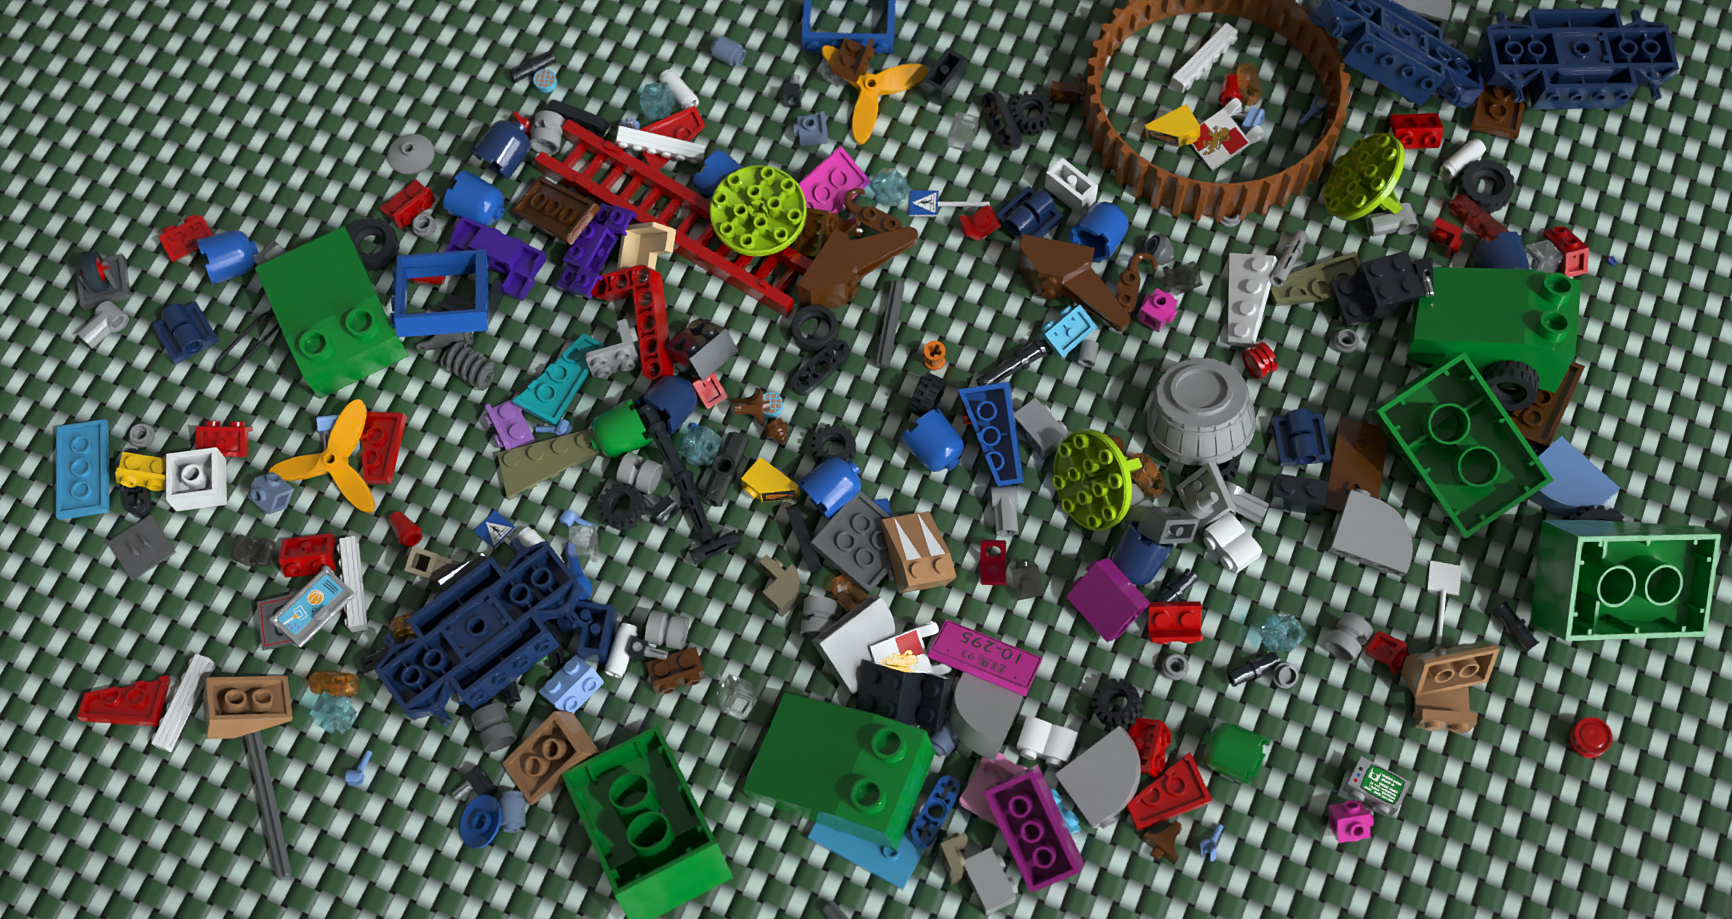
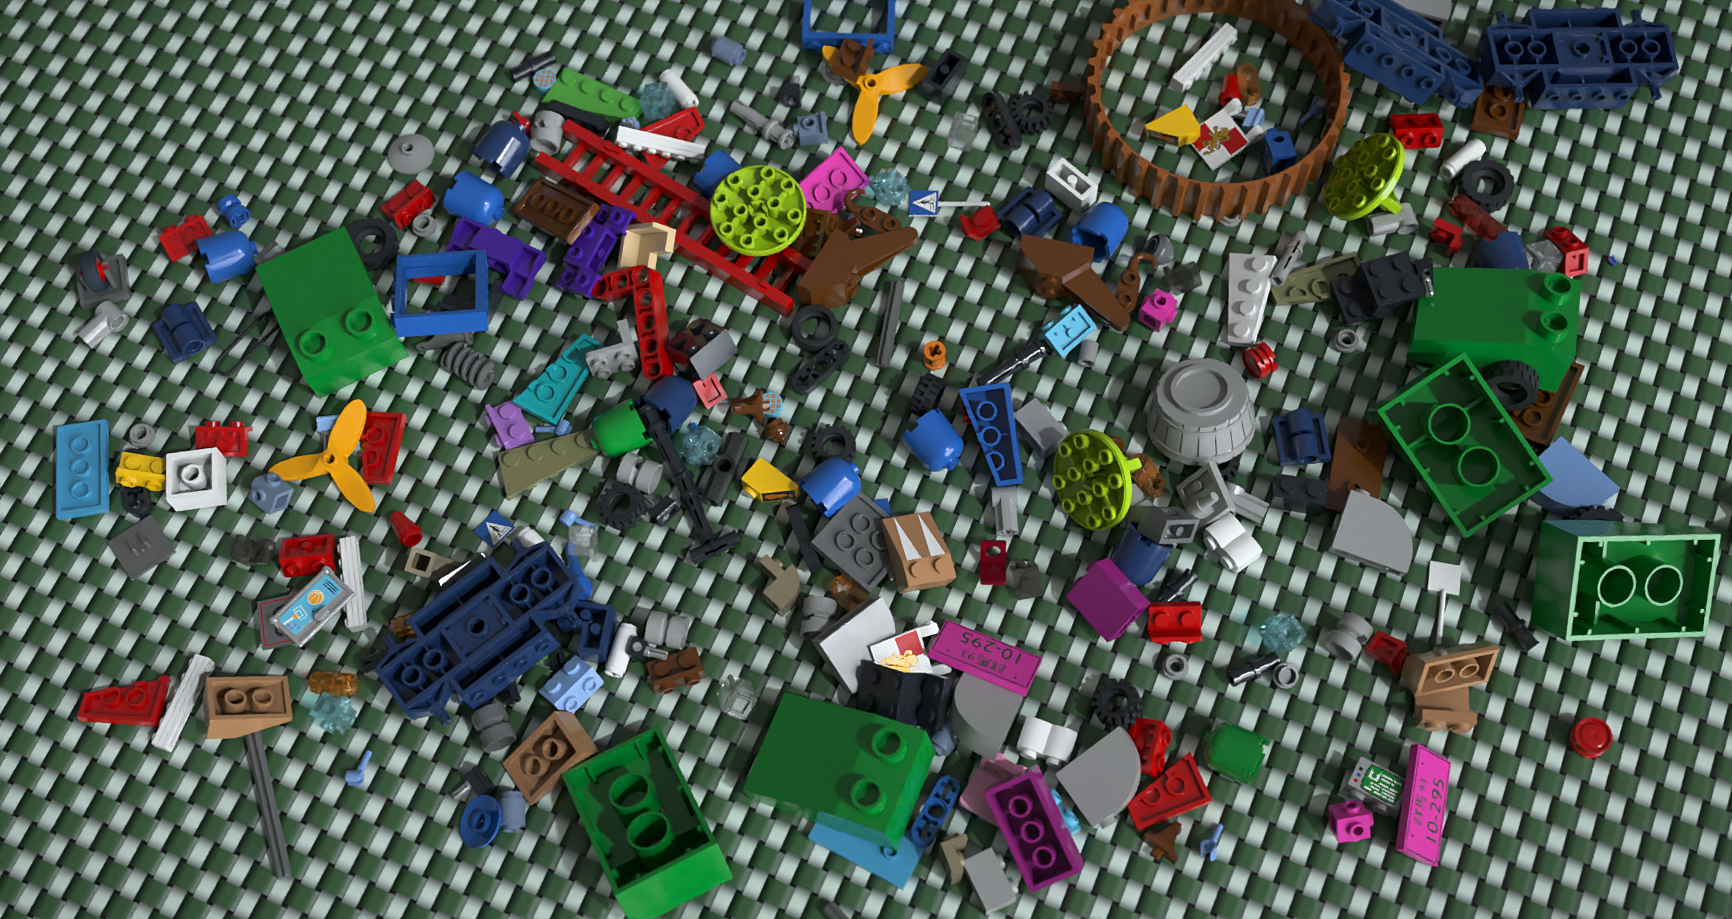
none -> blue wheel [217,194,250,228]
none -> bright green wing [542,67,645,122]
none -> light grey pin [730,99,794,149]
none -> blue torso [1260,128,1297,178]
none -> dark pink tile [1396,744,1451,866]

